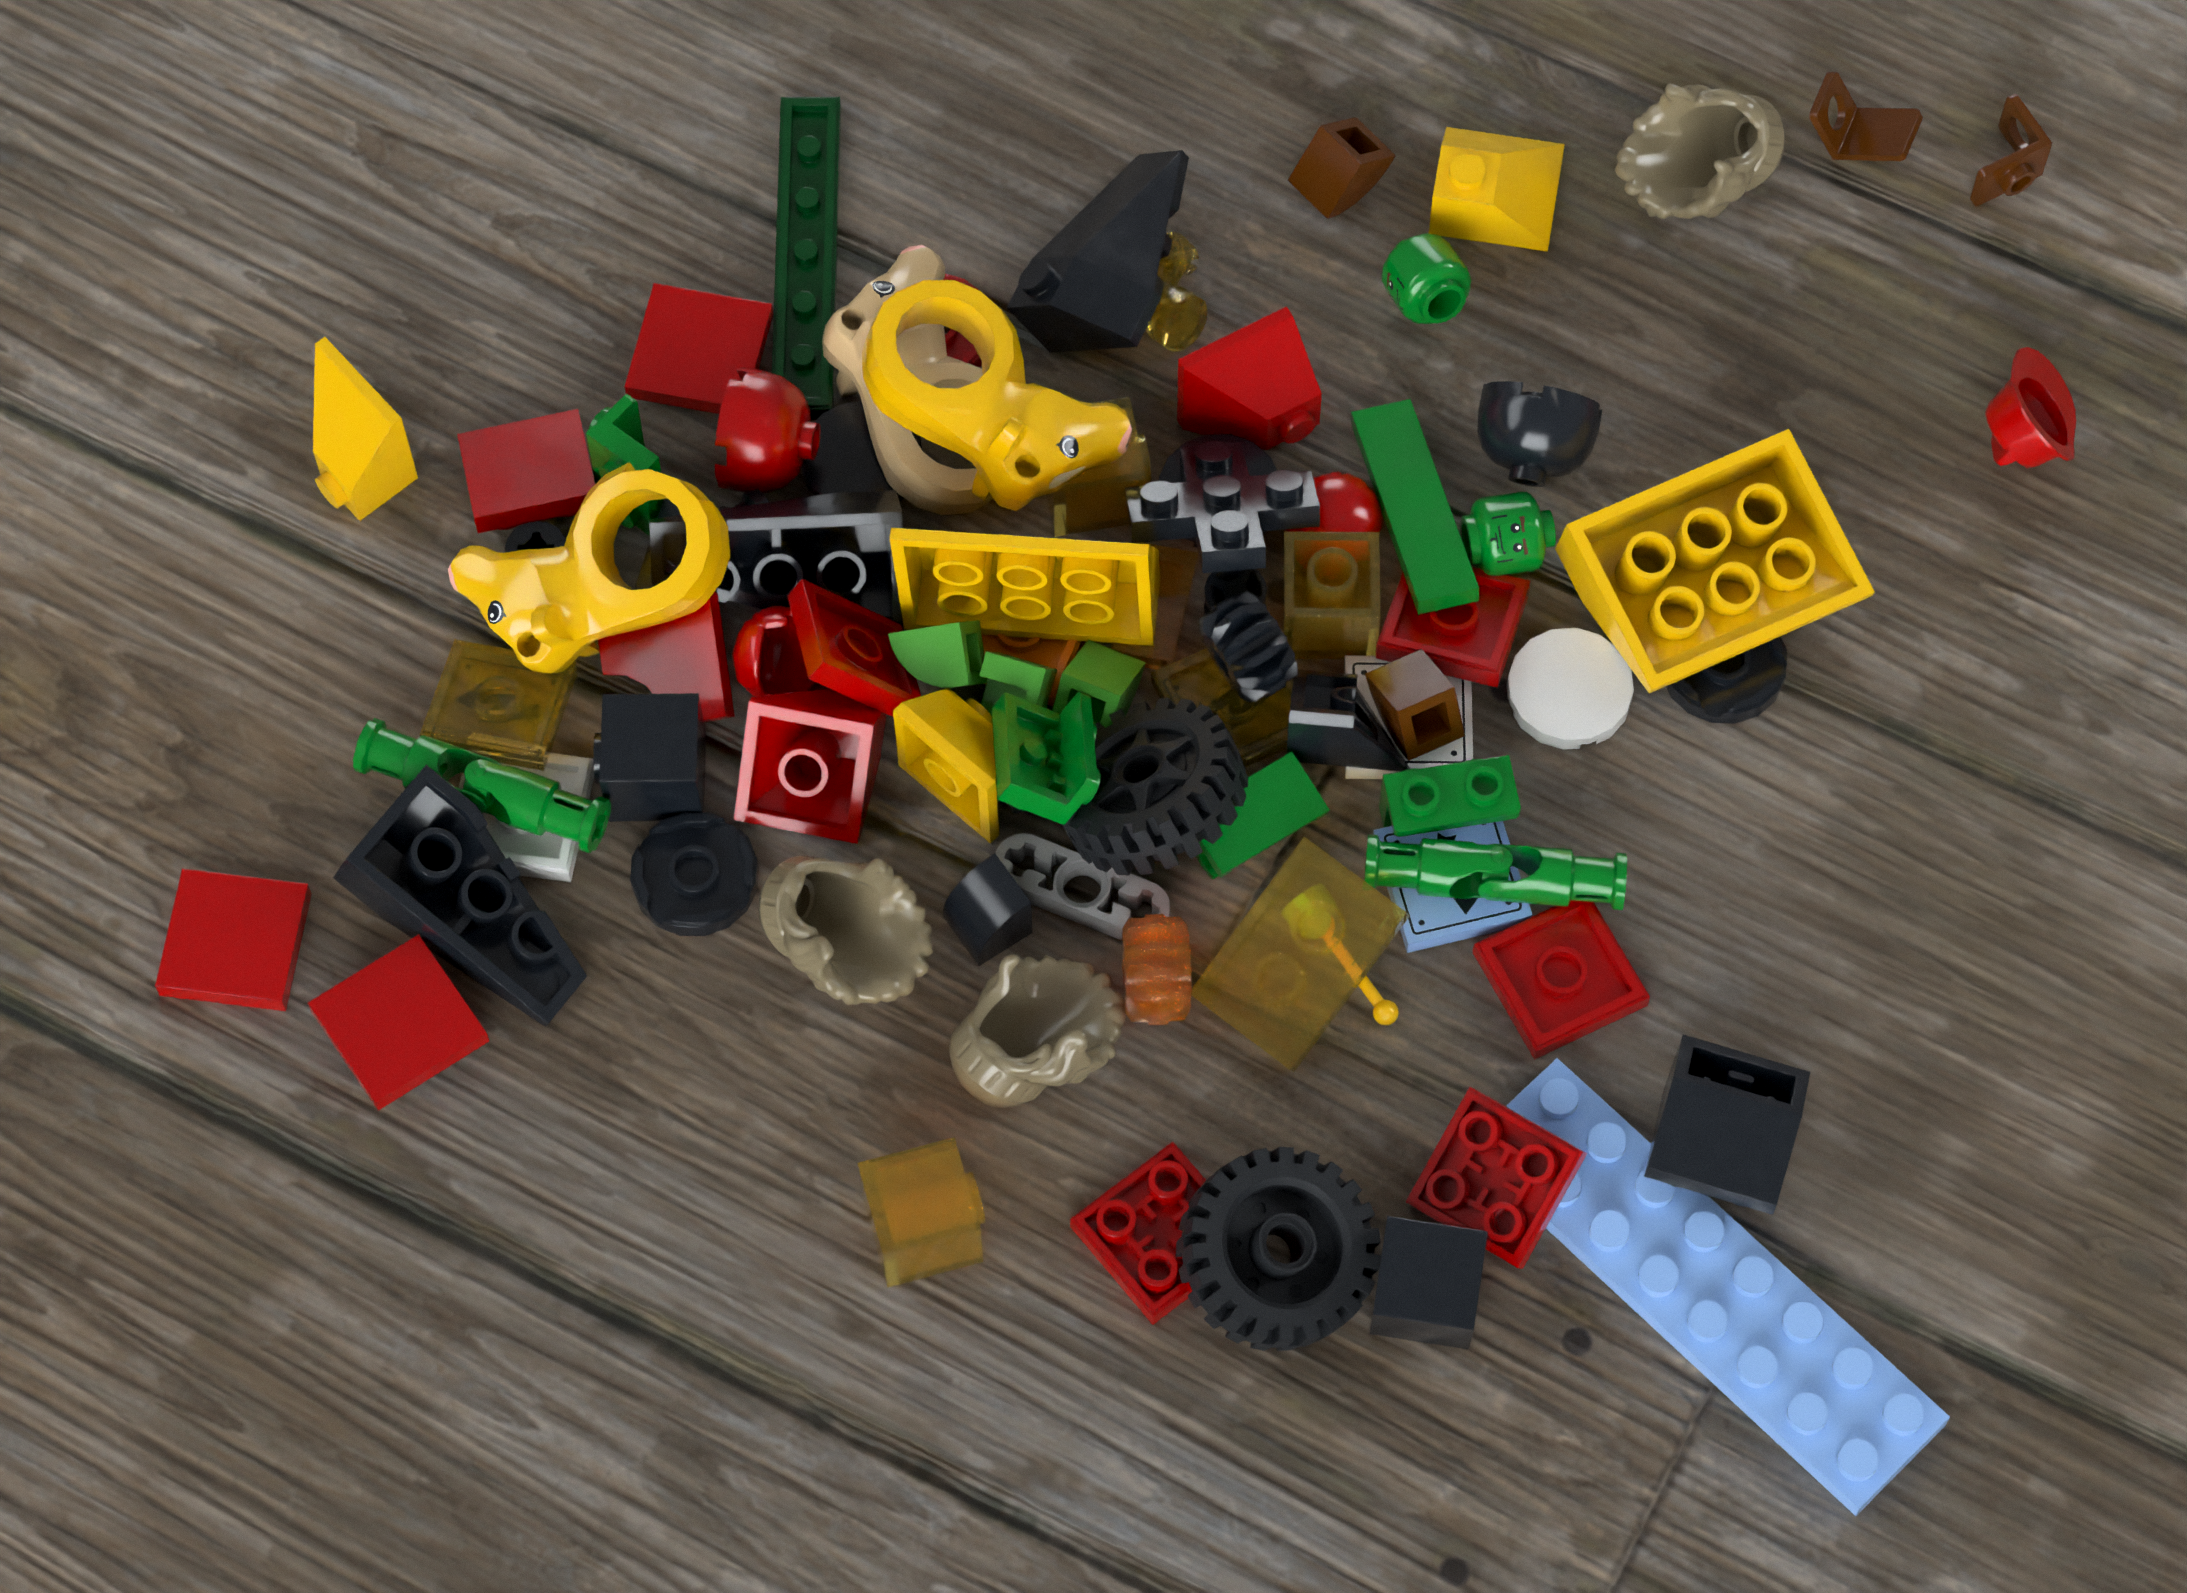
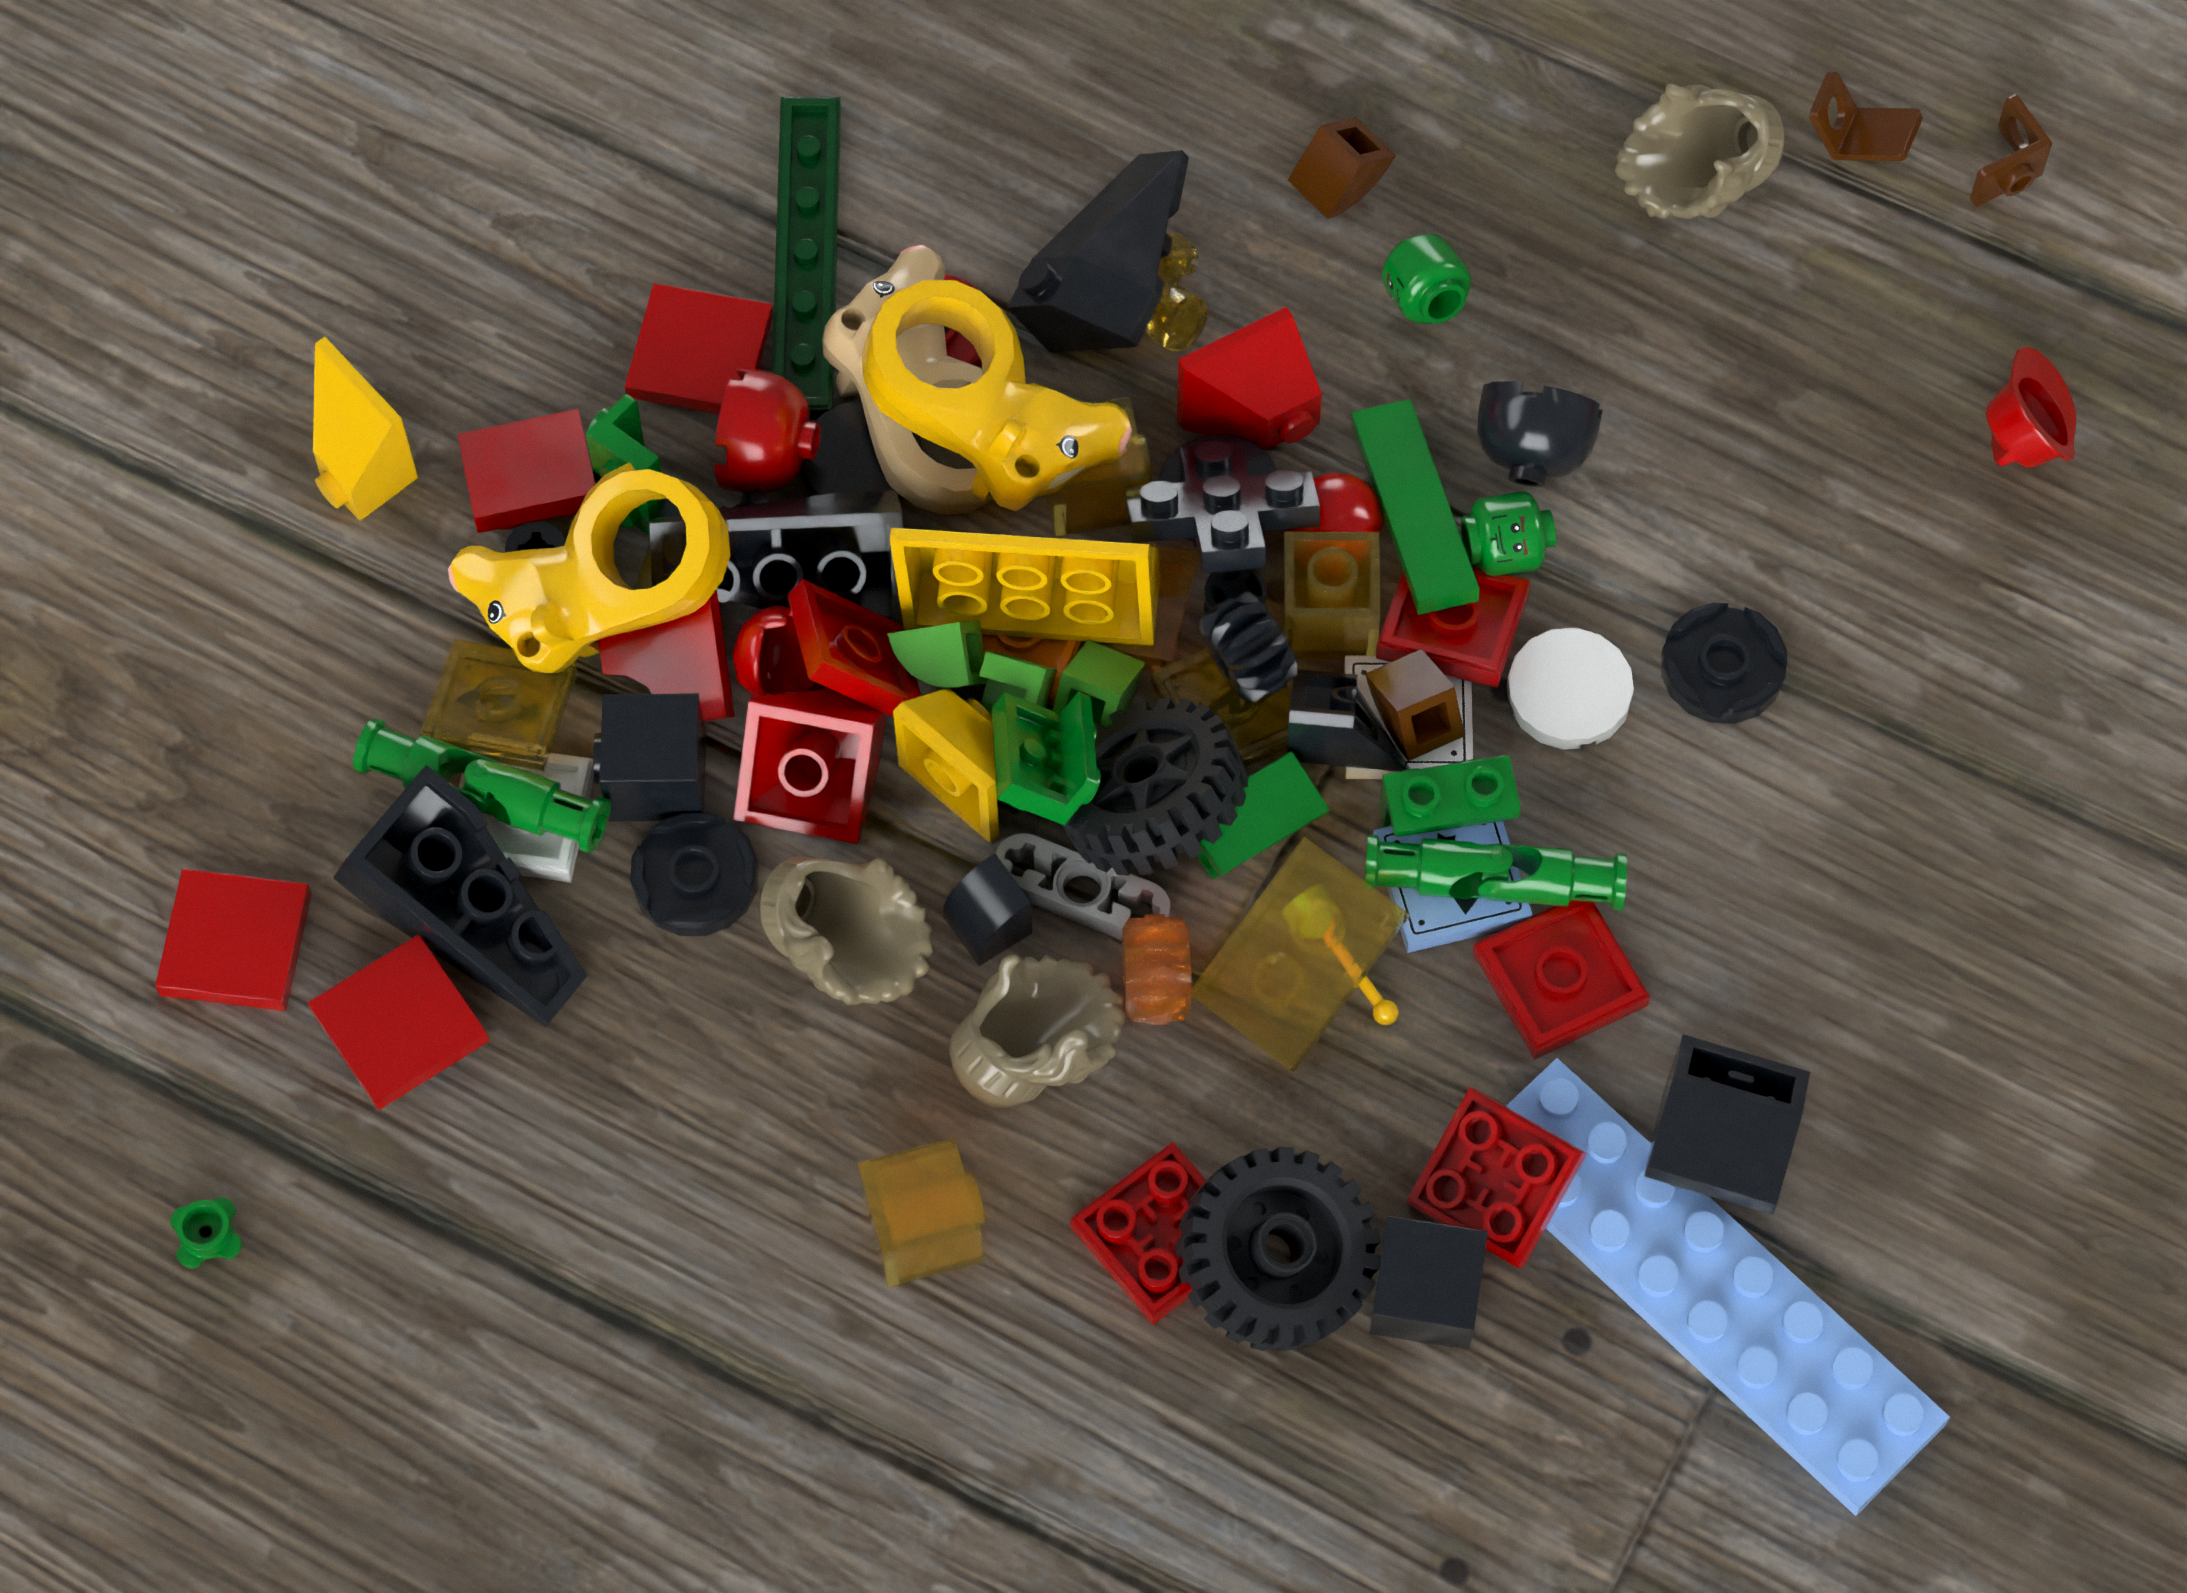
yellow slope [1429,127,1565,252] -> none
yellow slope [1555,429,1875,694] -> none
none -> green plate [170,1197,242,1269]

